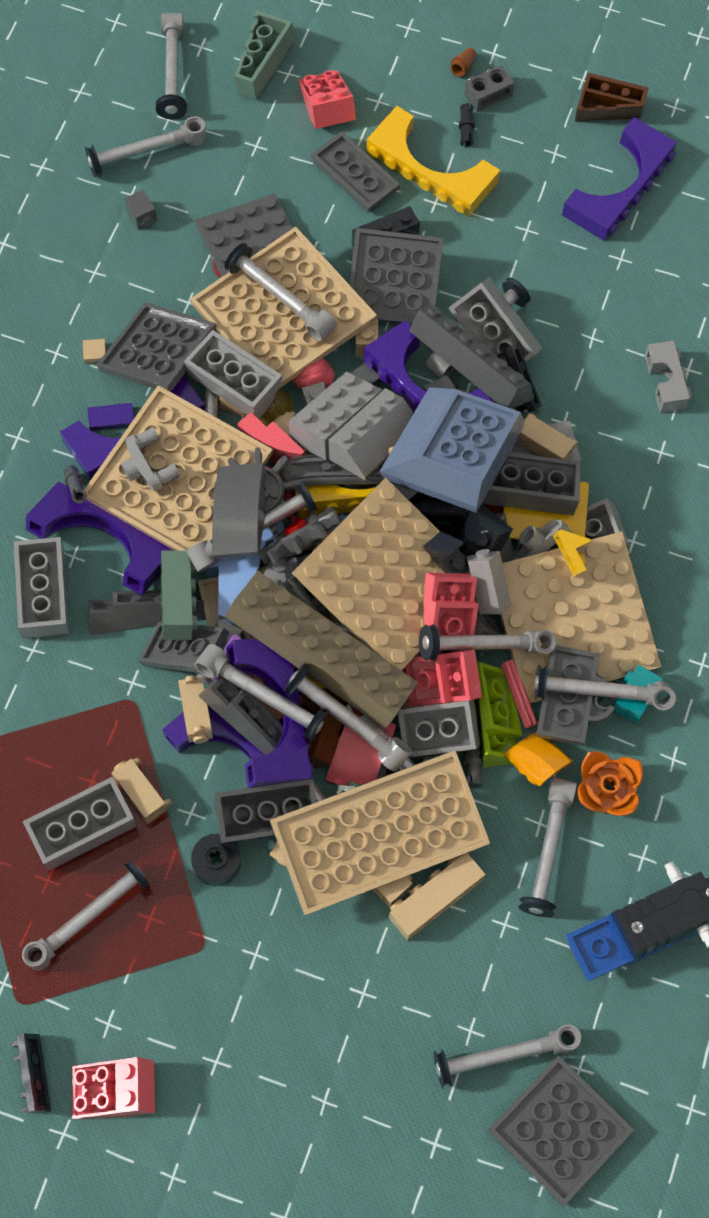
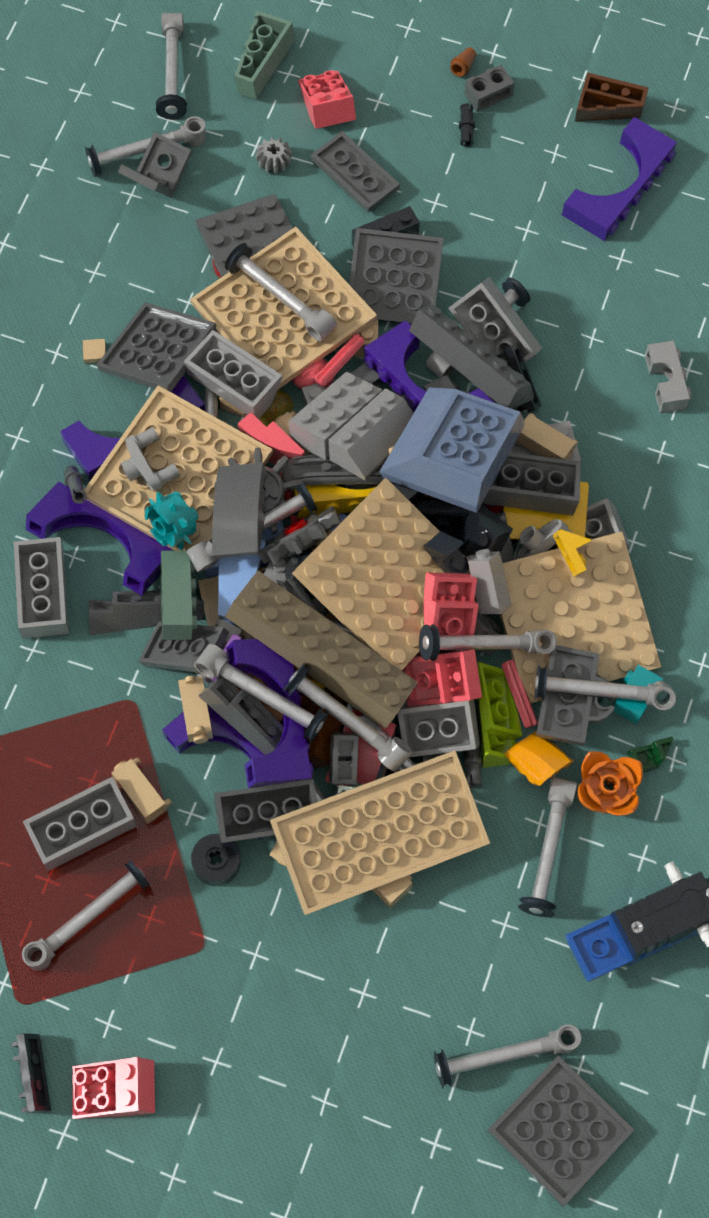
dark purple tile [87,403,134,431] -> none
dark grey brick [124,190,157,230] -> none
yellow arch [366,106,500,217] -> none
tan brick [389,853,486,941] -> none
none -> dark grey bracket [118,132,194,198]
none -> teal brick [144,491,199,550]
none -> light grey gear [256,137,292,174]
none -> coral axle [315,334,364,387]
none -> dark grey brick [329,731,359,785]
none -> dark green slope [627,737,674,773]

